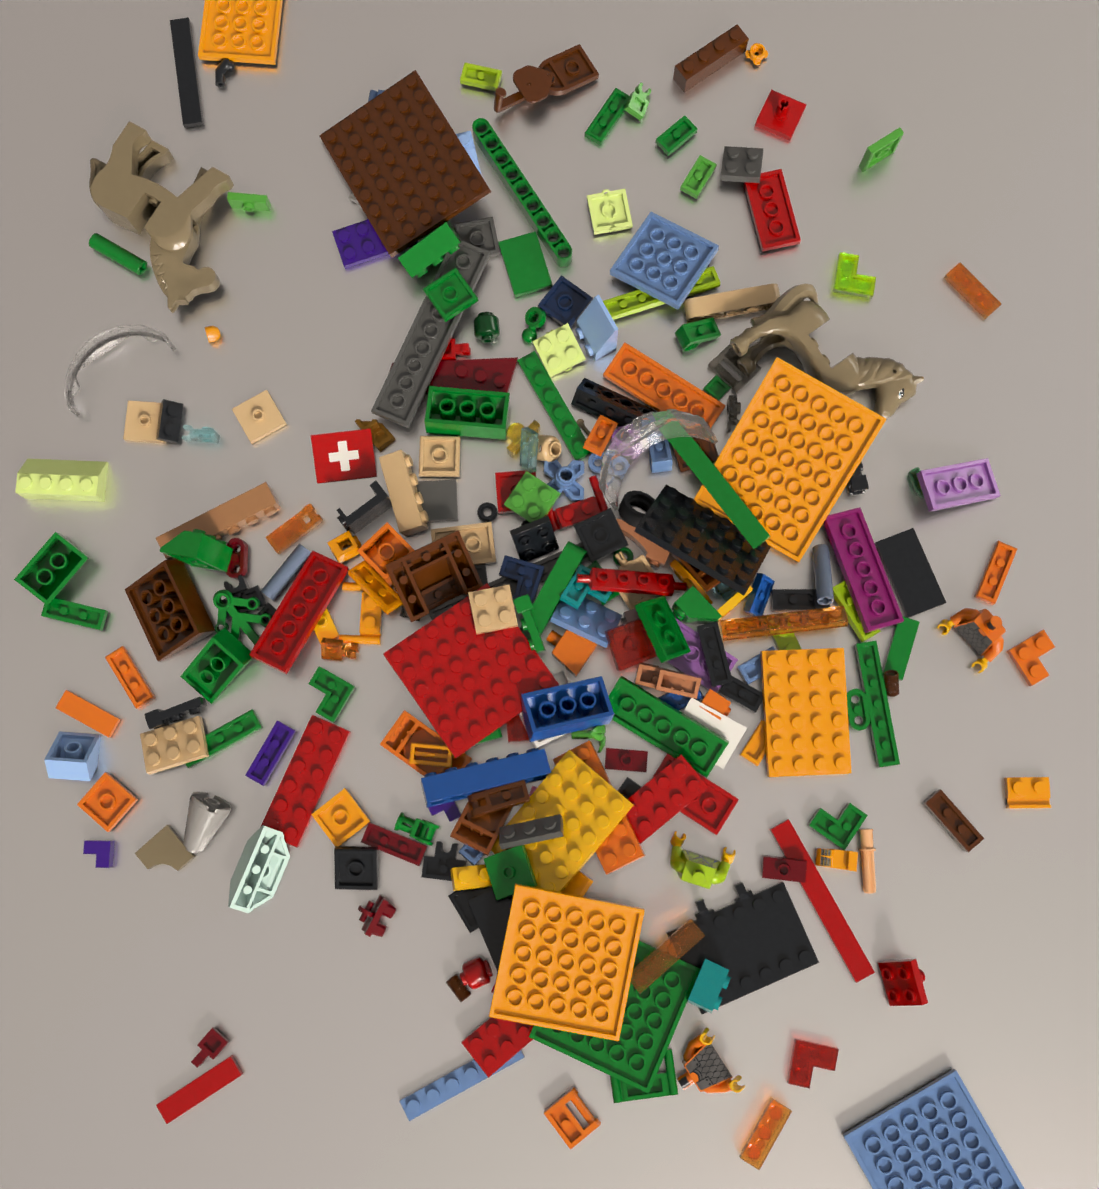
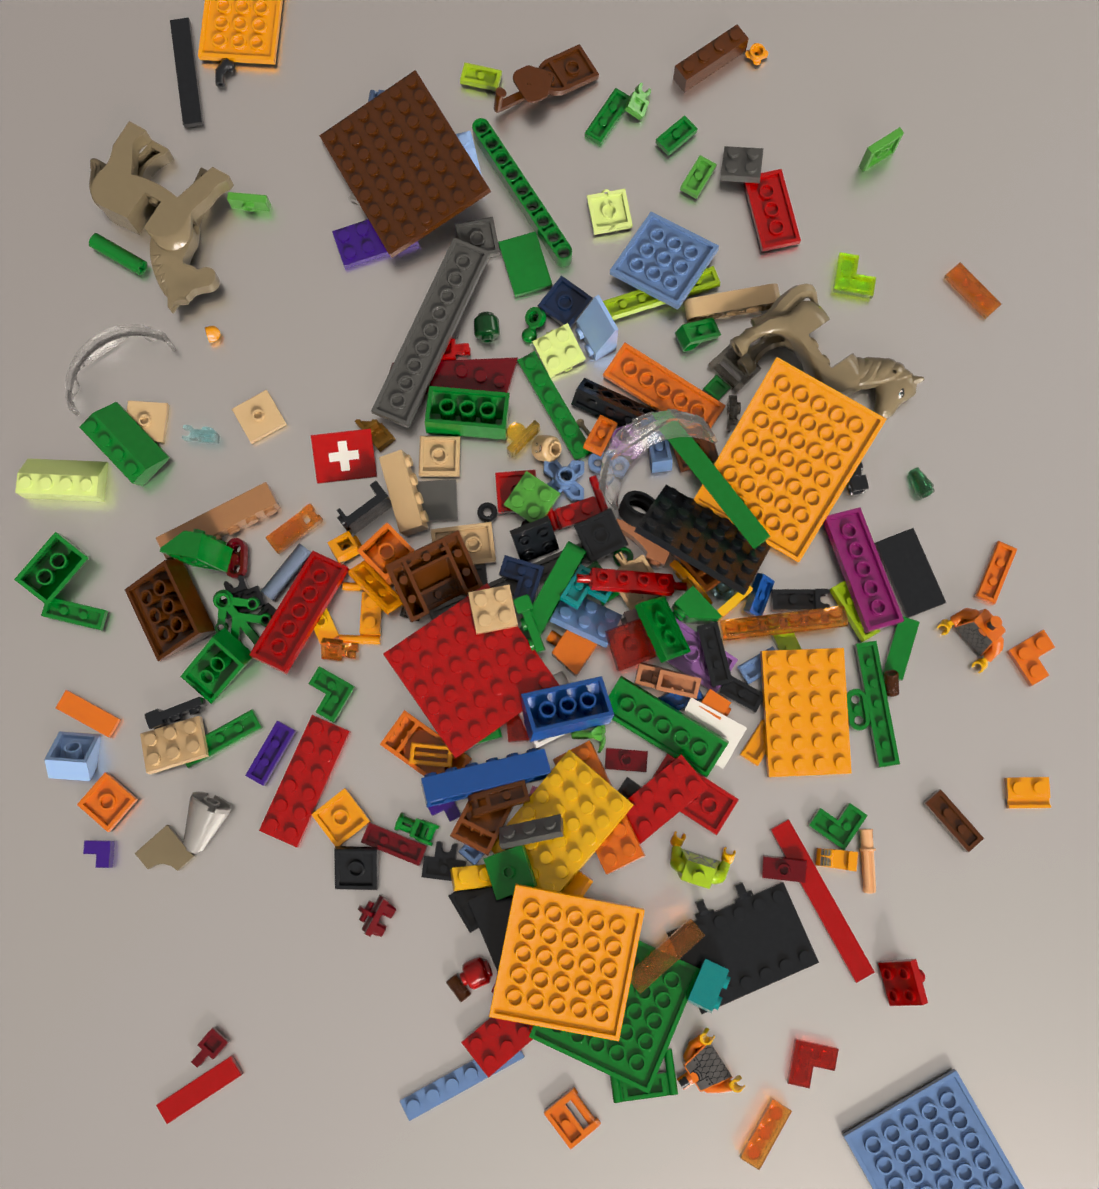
orange tile [105,646,156,709] -> none
black plate [156,399,184,444] -> none
light aqua wedge [228,825,290,913] -> none
green slope [398,221,462,278] -> none
green plate [423,267,478,322] -> none
clear light blue plate [519,427,539,473] -> none
red tile [755,90,807,141] -> none
sand blue piece [812,544,834,605] -> none
medium lavender plate [916,458,1001,512] -> none
none -> green slope [79,402,170,486]

